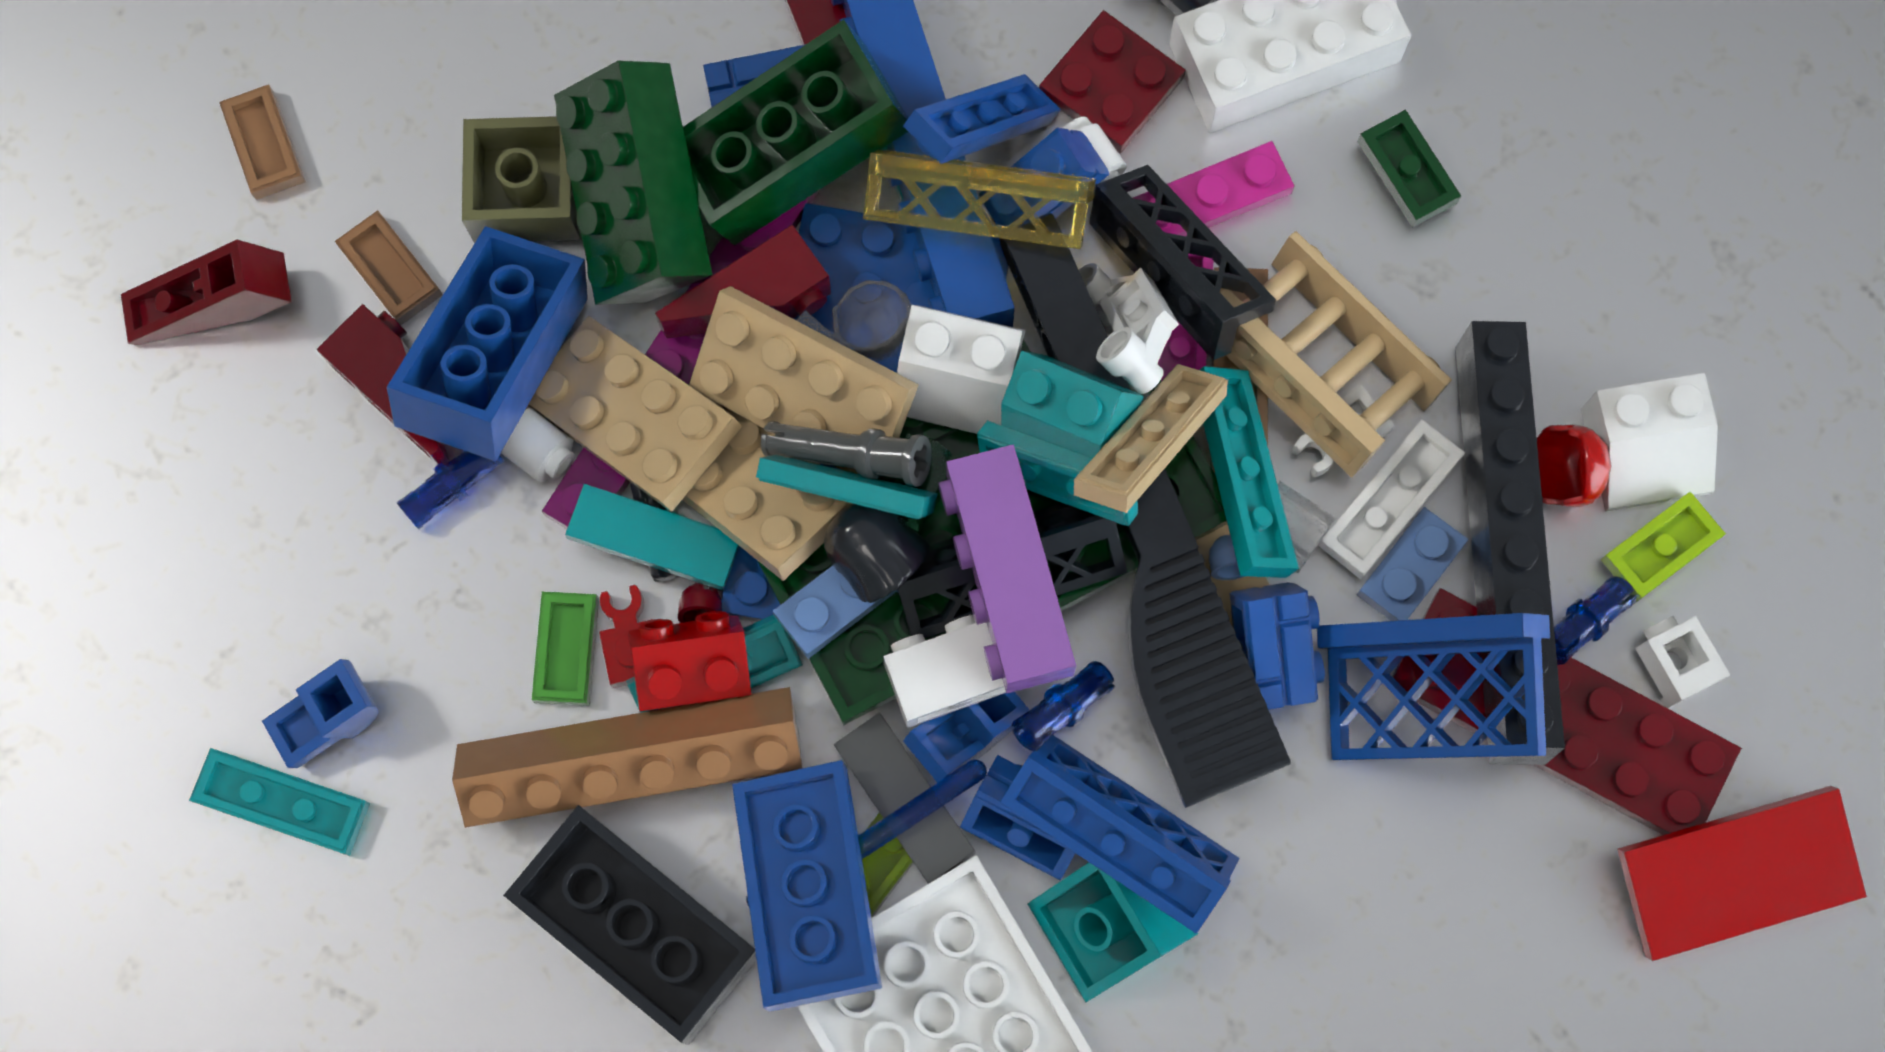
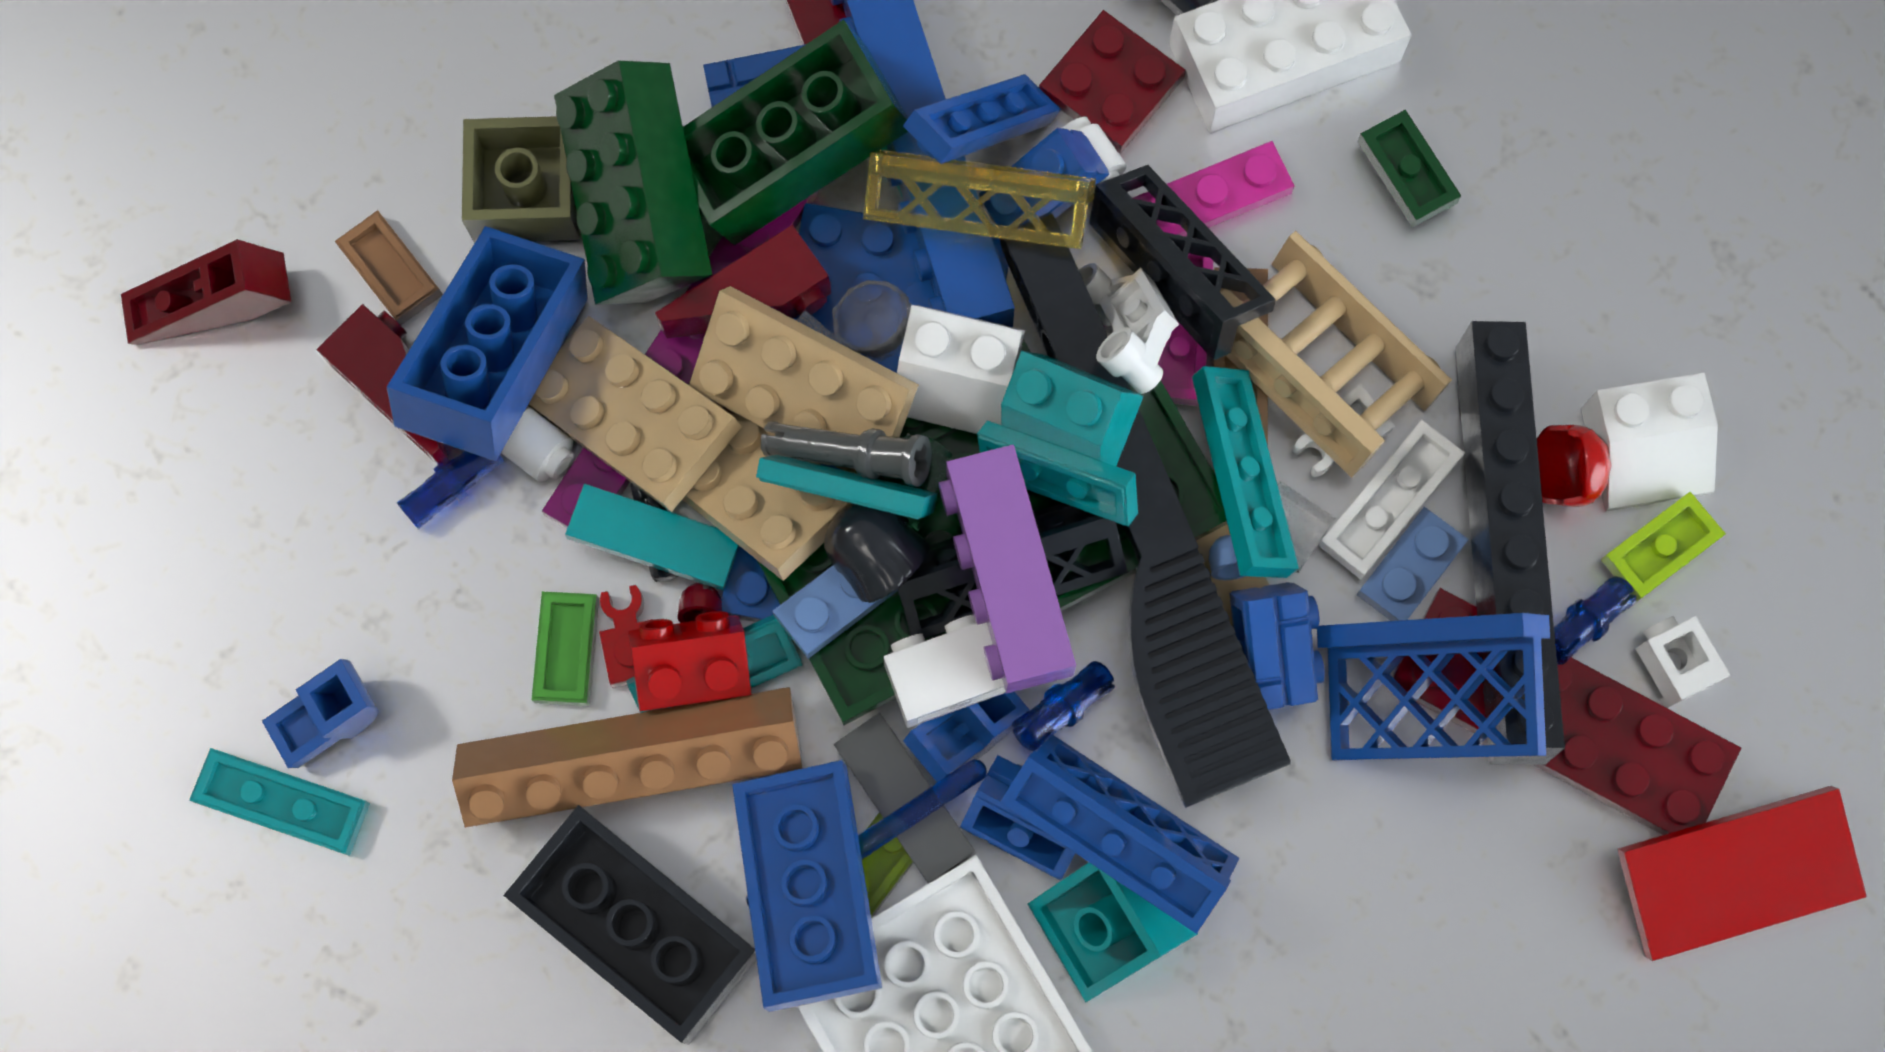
medium nougat tile [219,84,306,200] -> none
tan tile [1074,364,1228,513] -> none

